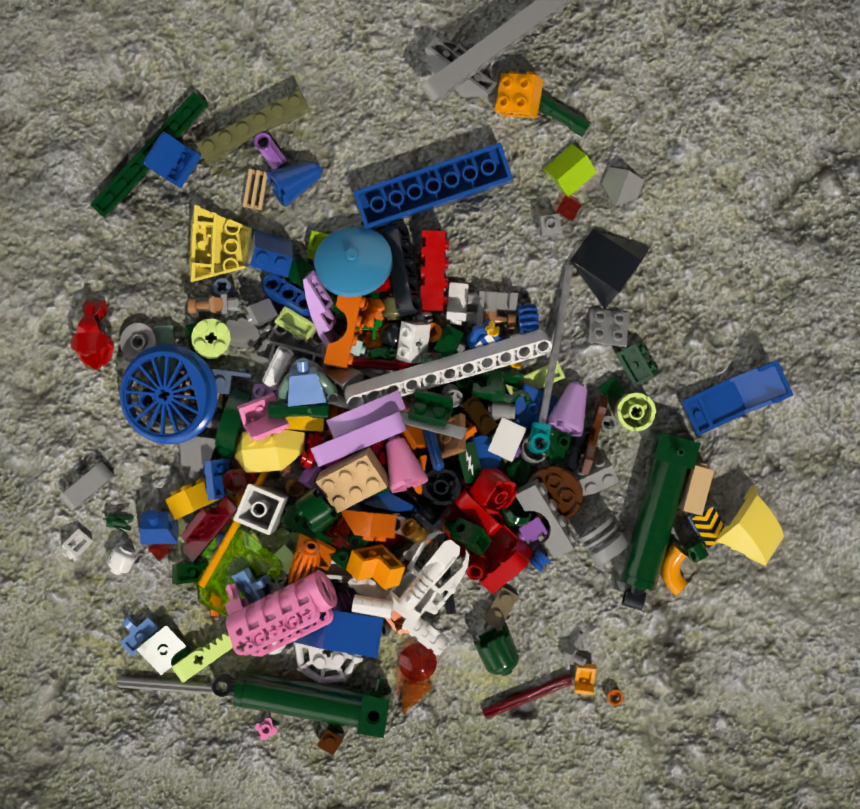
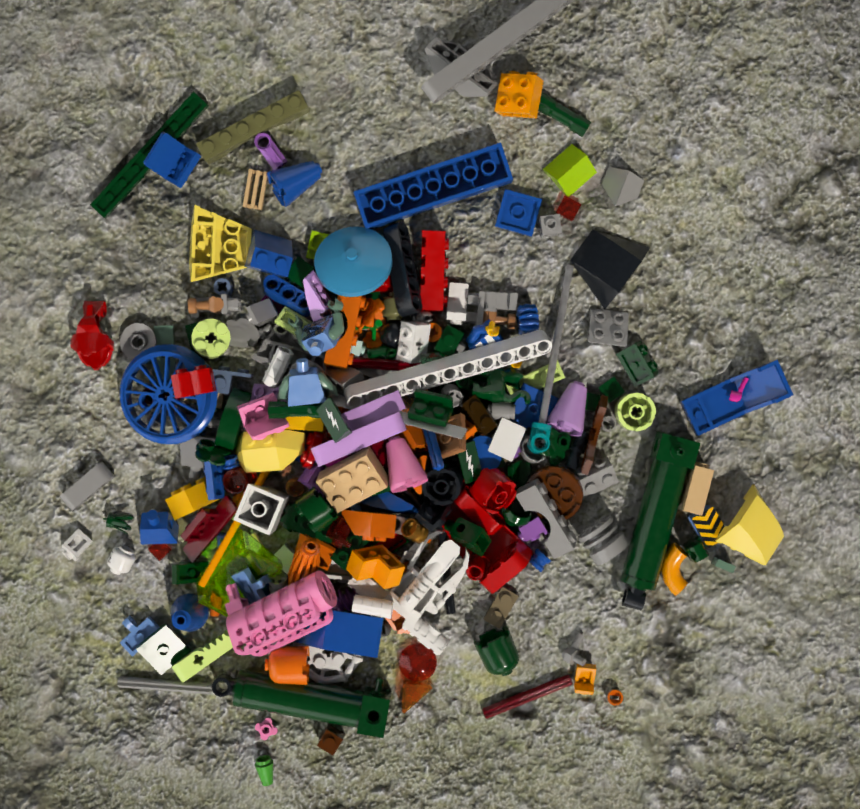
none -> red brick [171,365,217,399]
none -> blue cone [171,593,209,632]
none -> dark green plate [195,439,231,466]
none -> blue bush [222,454,239,470]
none -> bright green cone [255,755,273,786]
none -> orange cylinder [265,646,310,685]
none -> torso [288,298,345,356]
none -> dark green slope [316,397,353,443]
none -> blue plate [495,189,542,237]
none -> dark green piece [585,392,601,412]
none -> sand green tile [711,557,736,573]
none -> dark pink hand [729,377,749,402]

